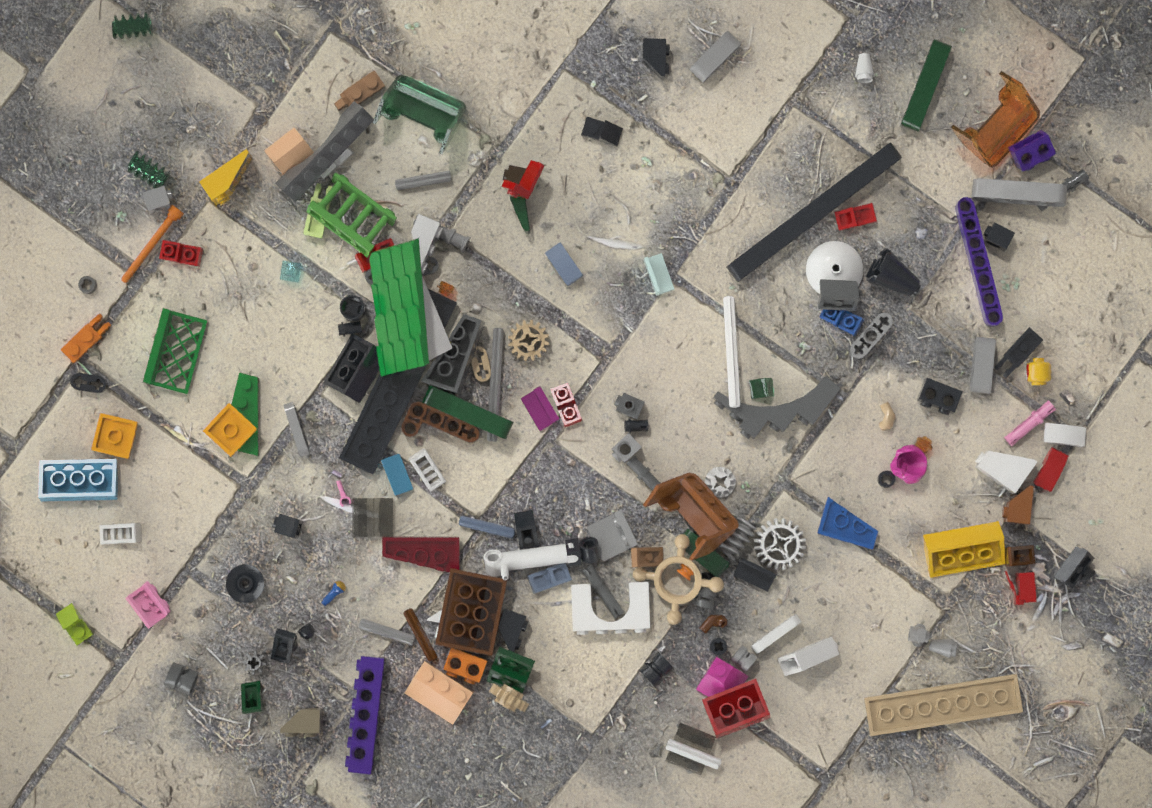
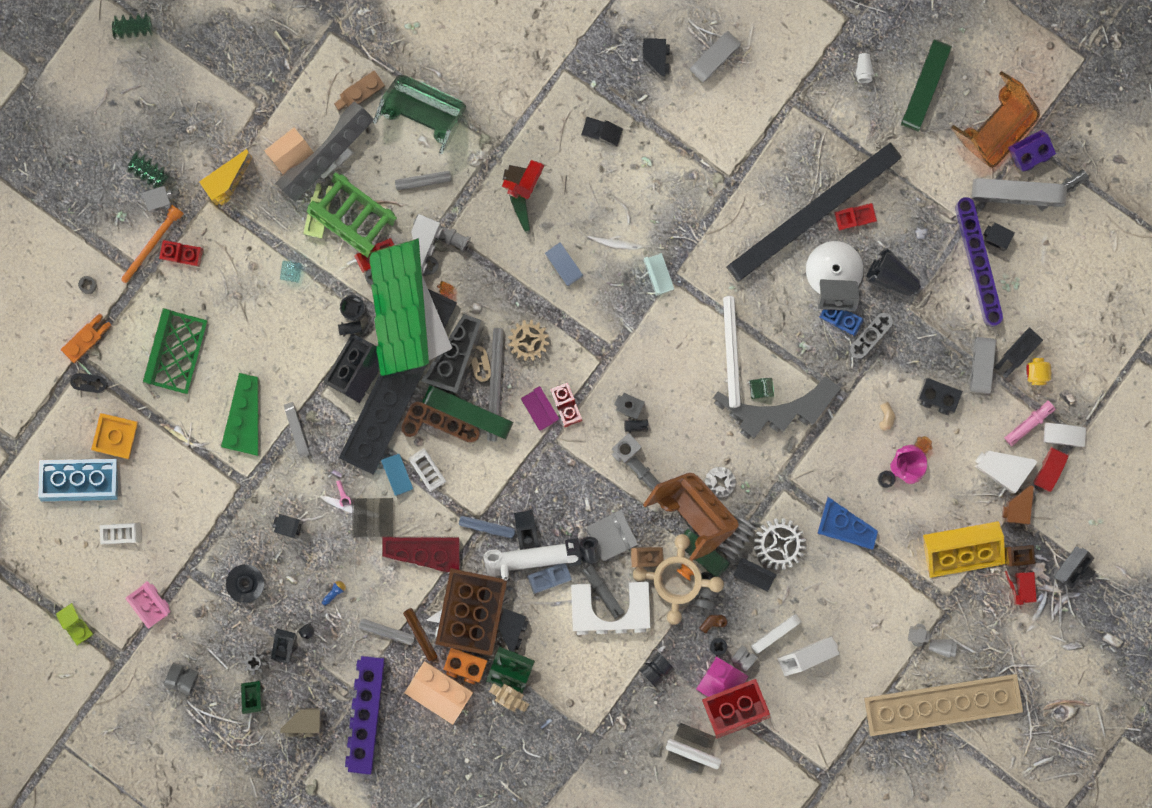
light orange plate [203,403,257,457] -> none

